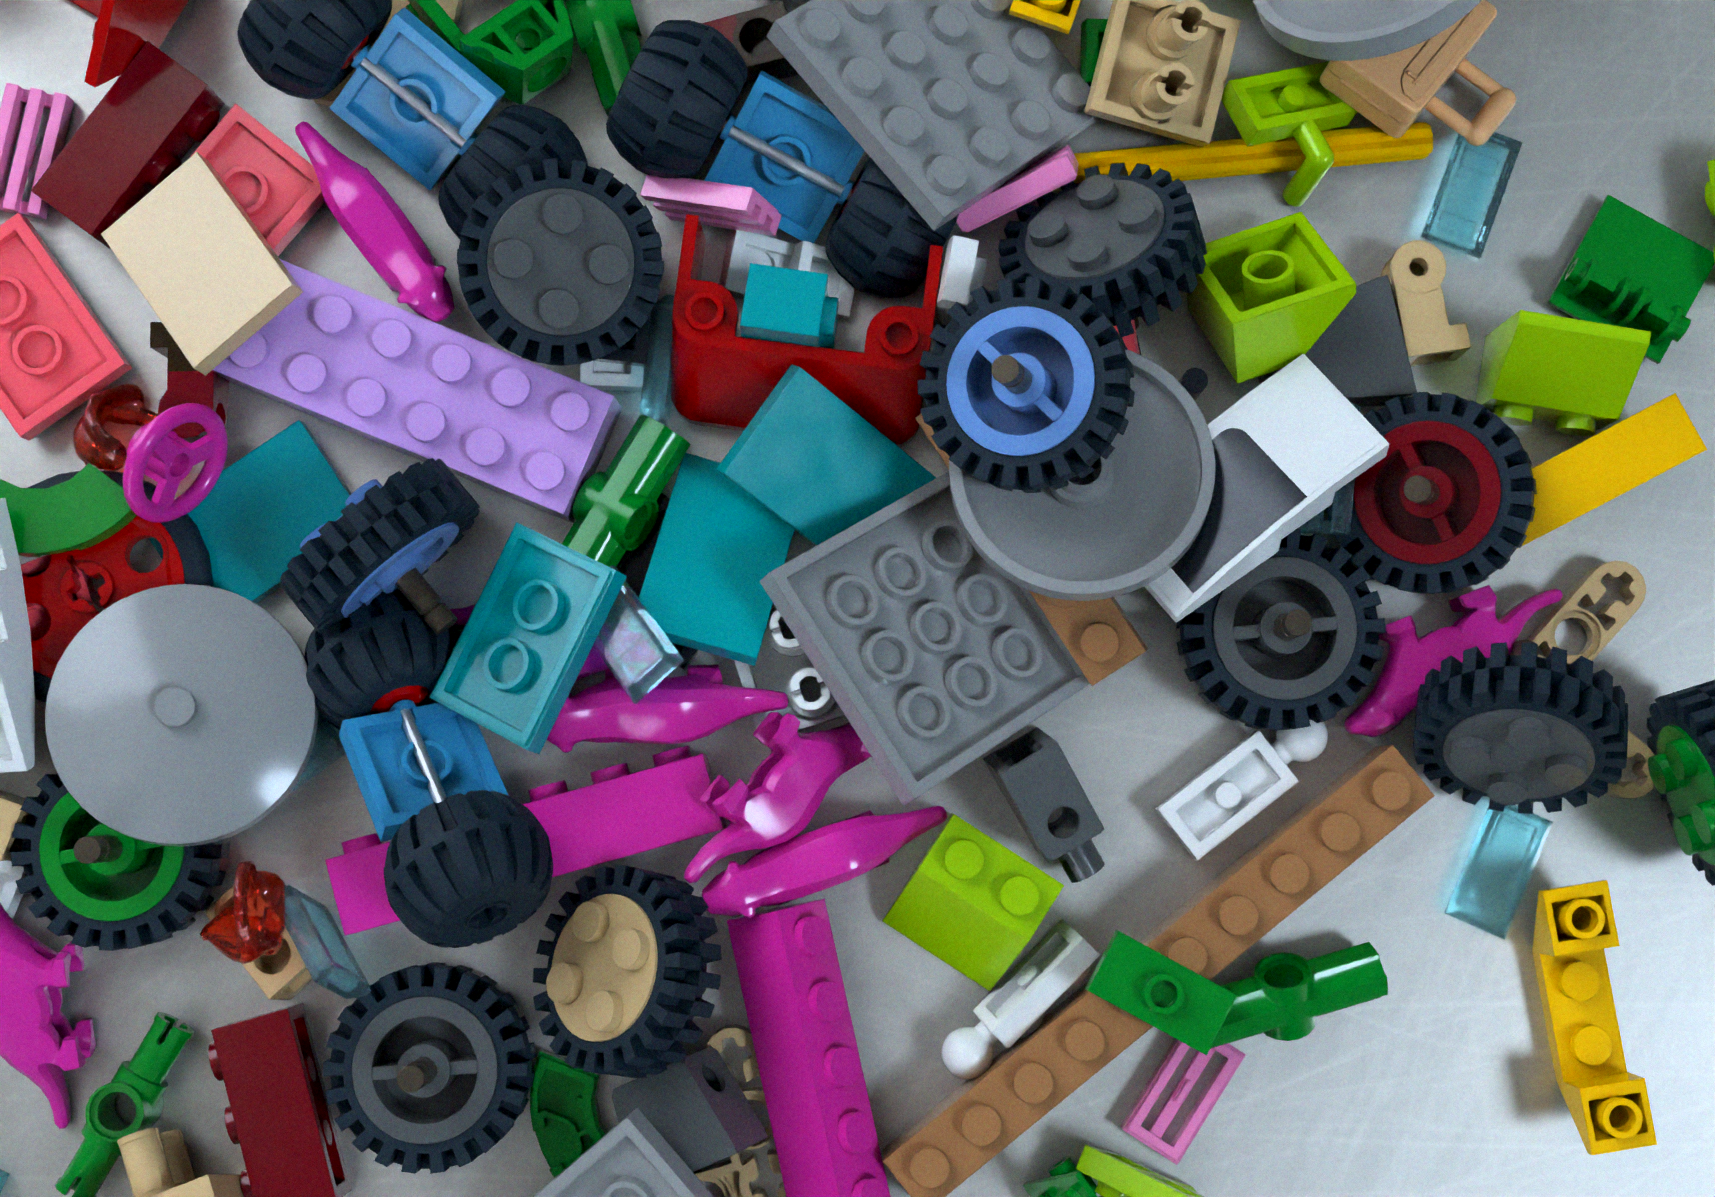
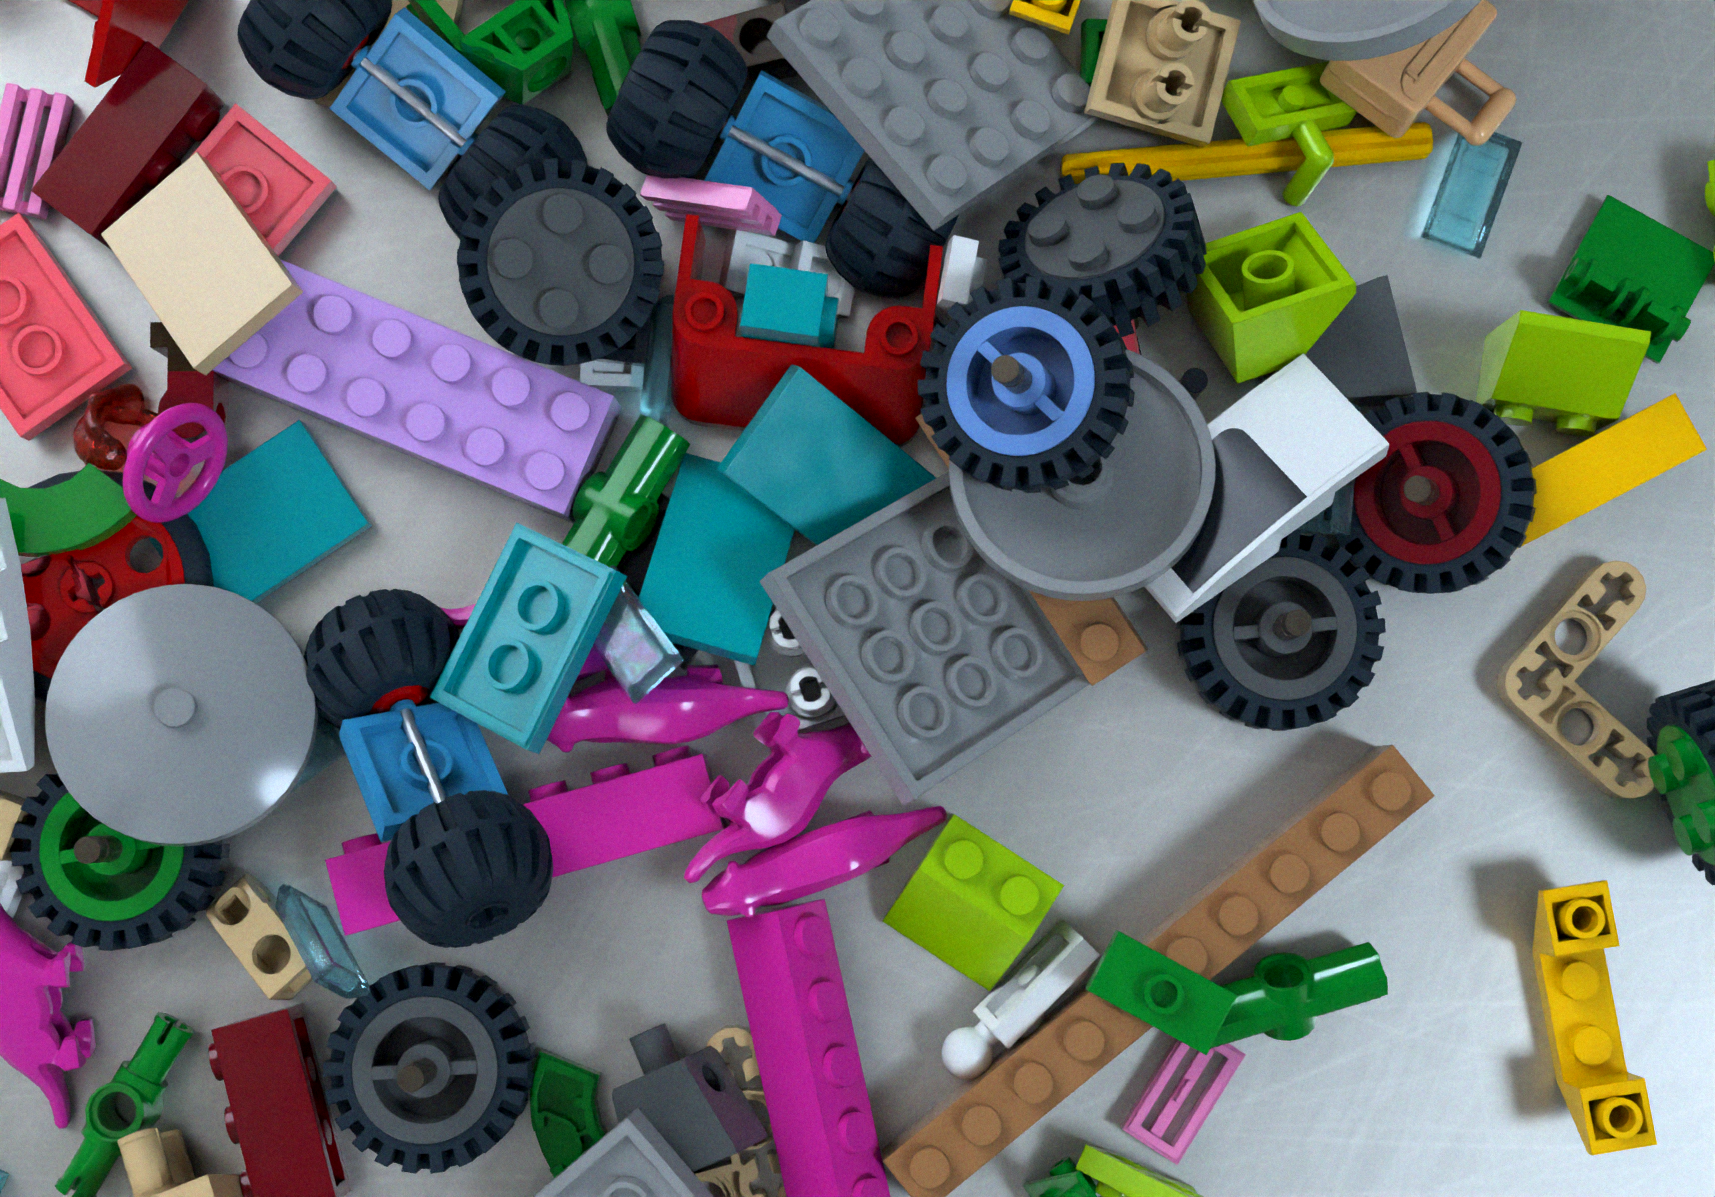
clear red piece [200,861,286,964] -> none
black wheel [280,458,480,635] -> none
dark pink animal [295,121,455,322] -> none
wheel [533,865,722,1078] -> none
bright pink tile [956,144,1079,233] -> none
dark grey torso [983,727,1105,883] -> none
white plate [1155,720,1328,860] -> none
dark pink animal [1344,585,1563,738] -> none
tan leg [1380,240,1471,367] -> none
black wheel [1413,640,1628,814] -> none
clear light blue tile [1444,805,1553,940] -> none

